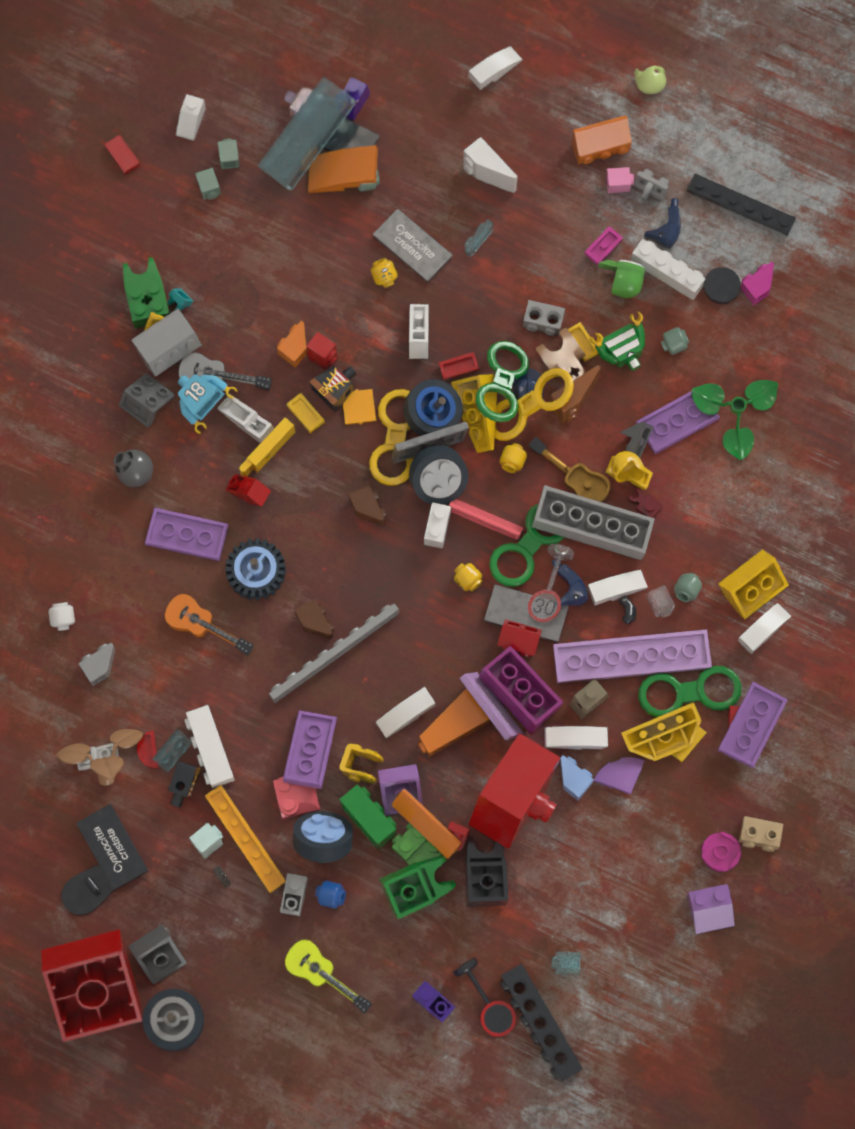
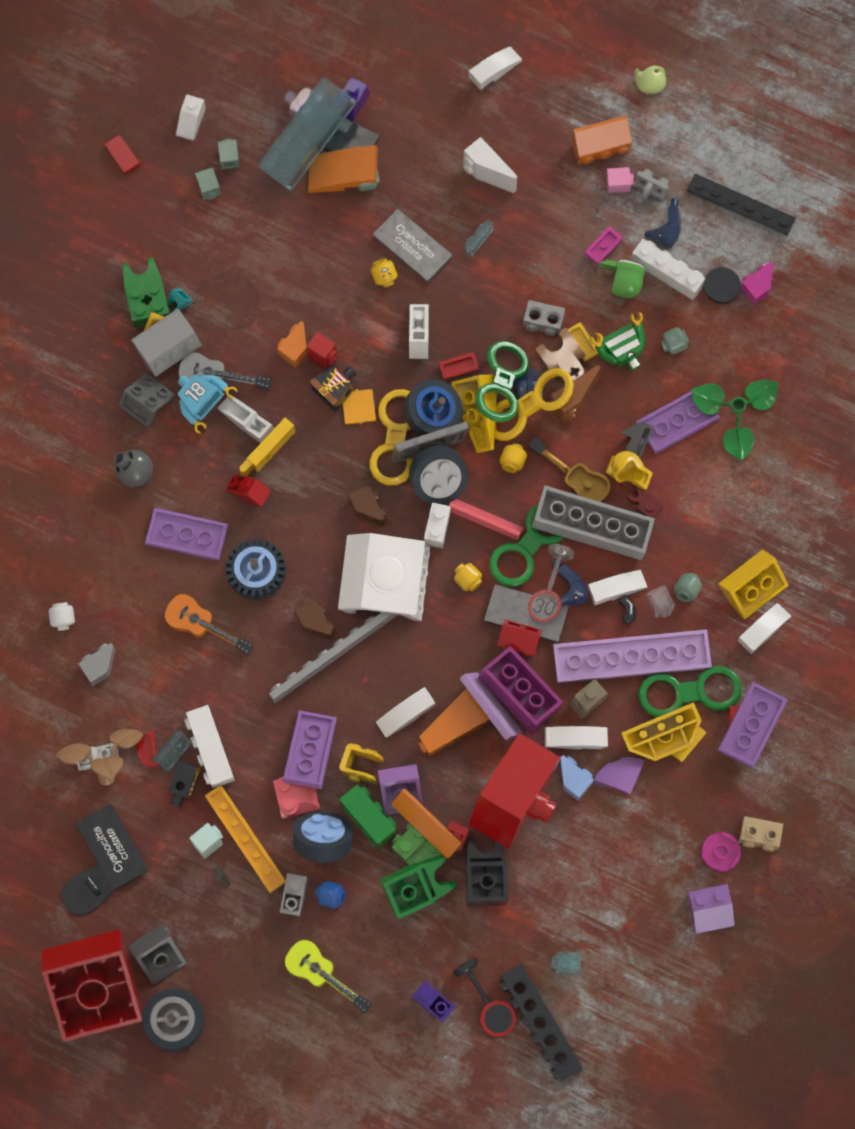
yellow tile [286,393,325,434] -> none
none -> white panel [338,533,430,621]

